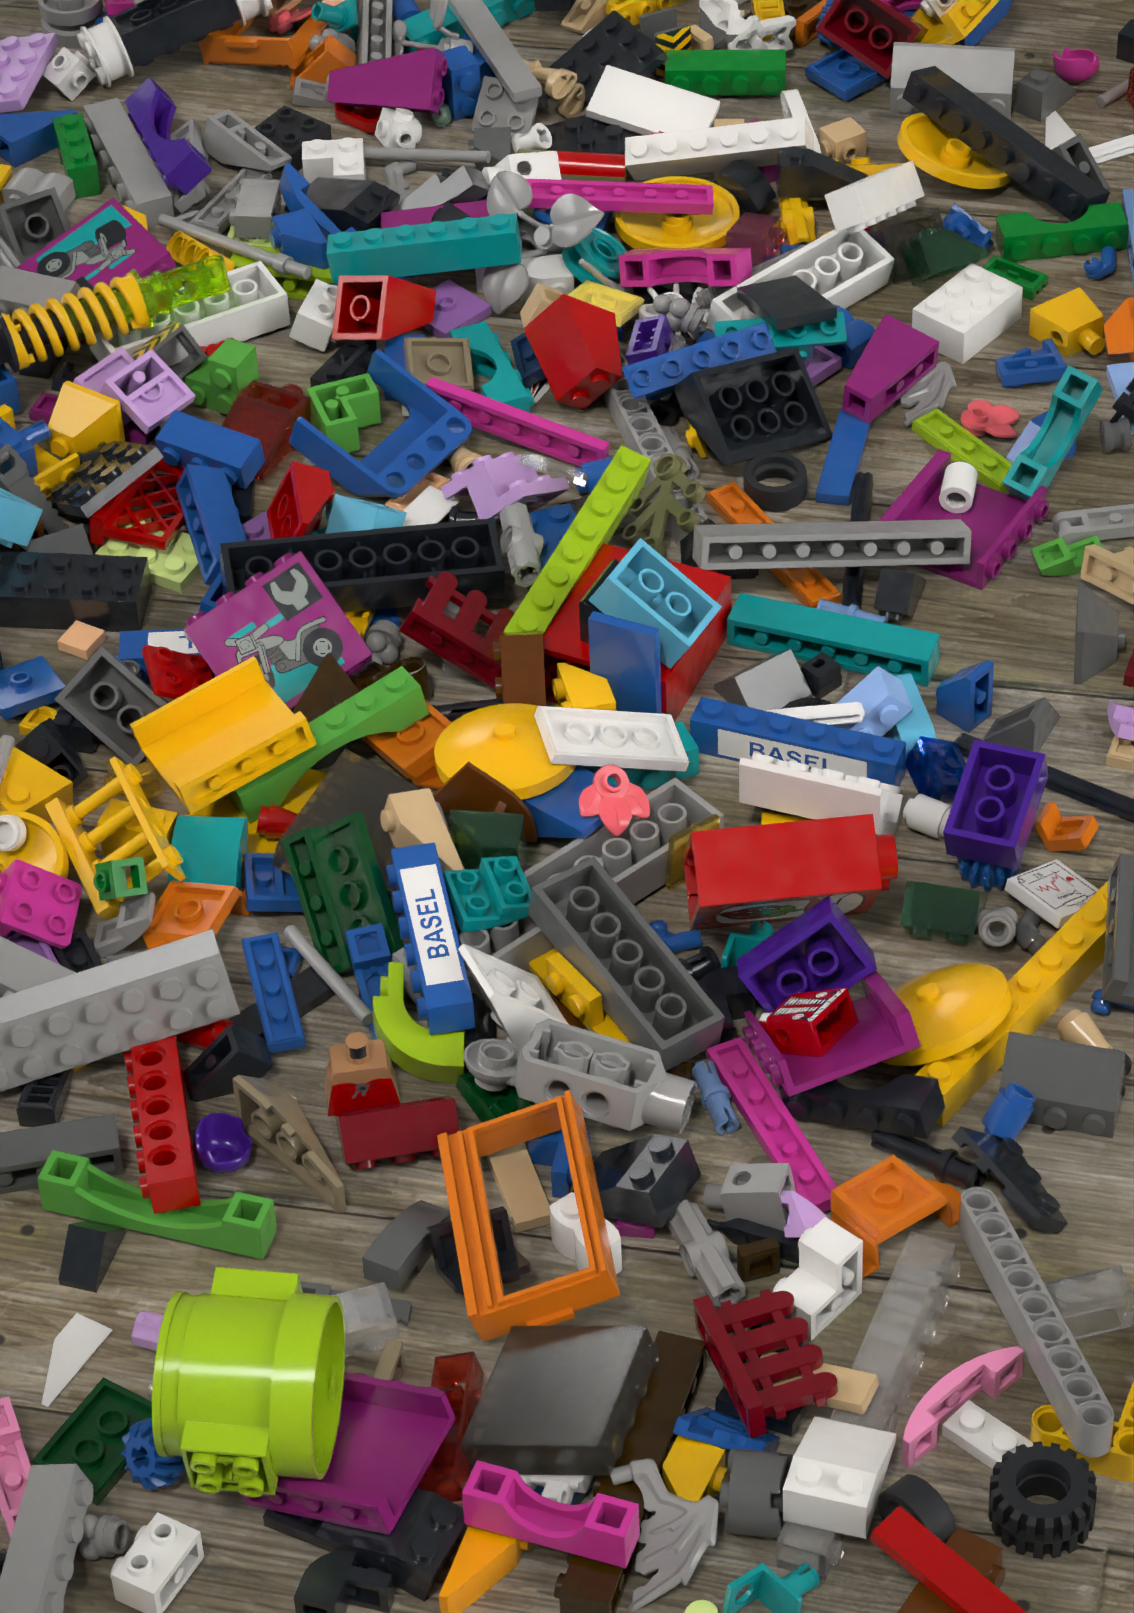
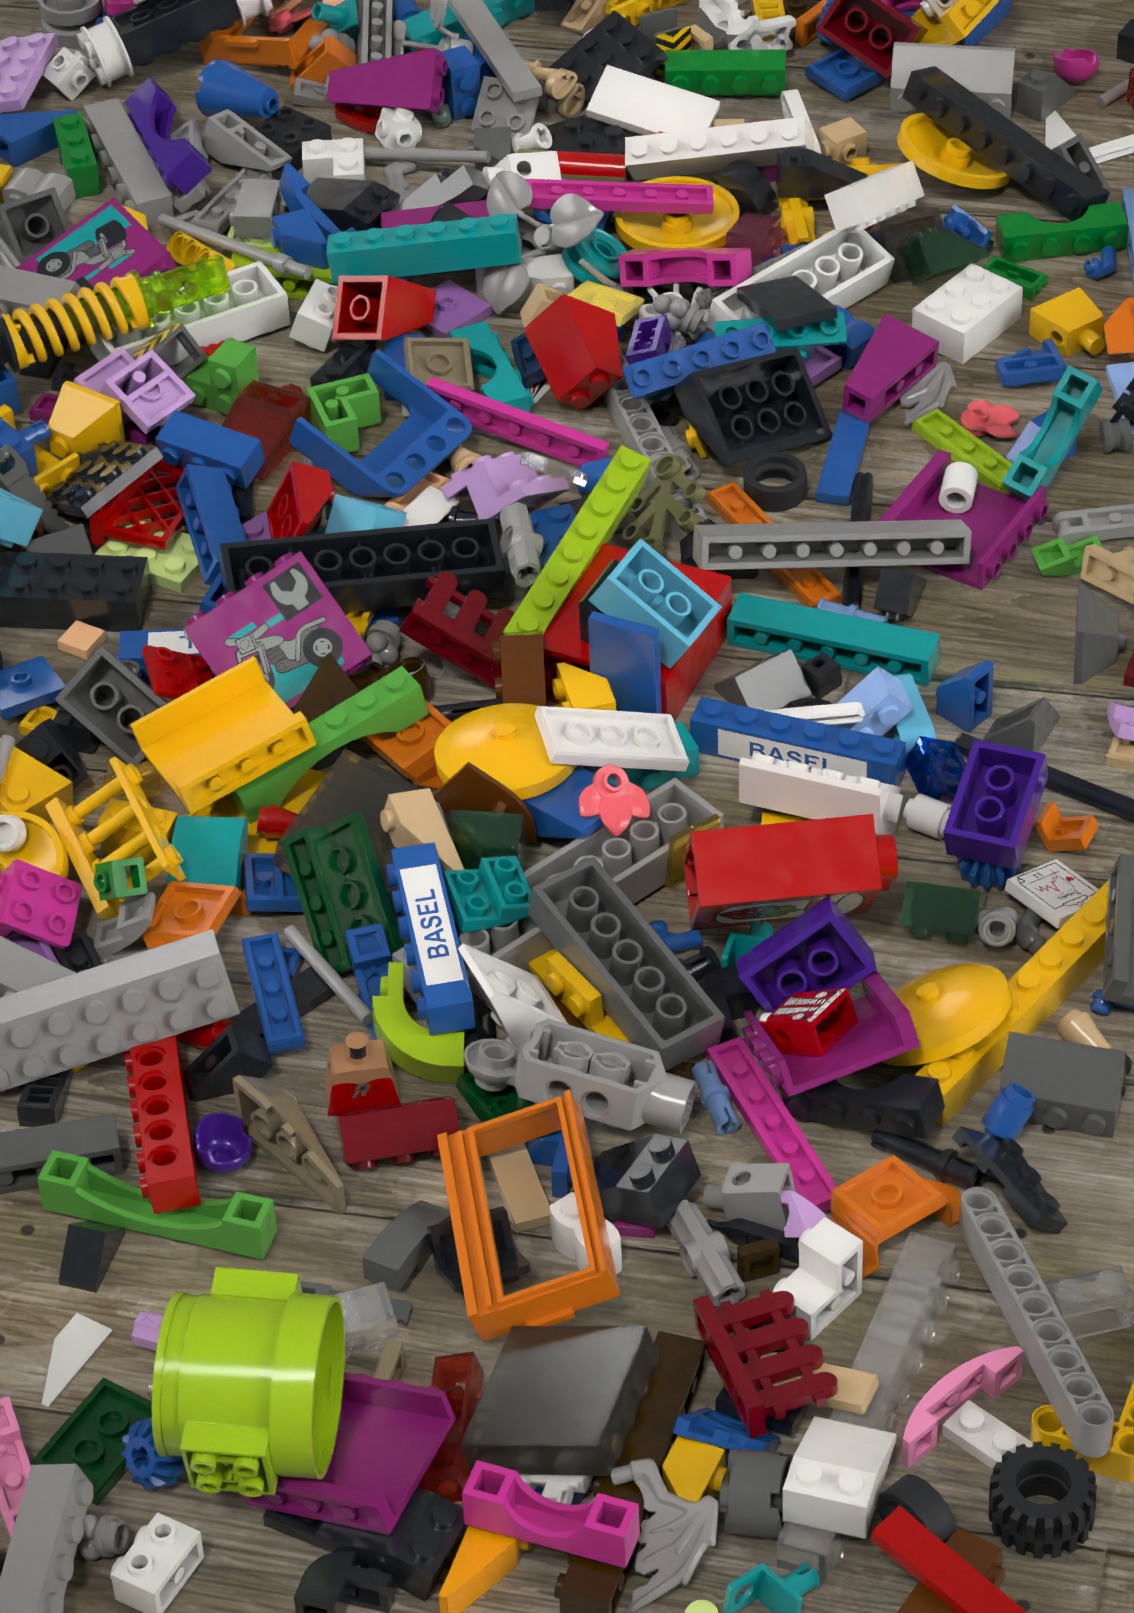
none -> blue cone [195,59,279,119]

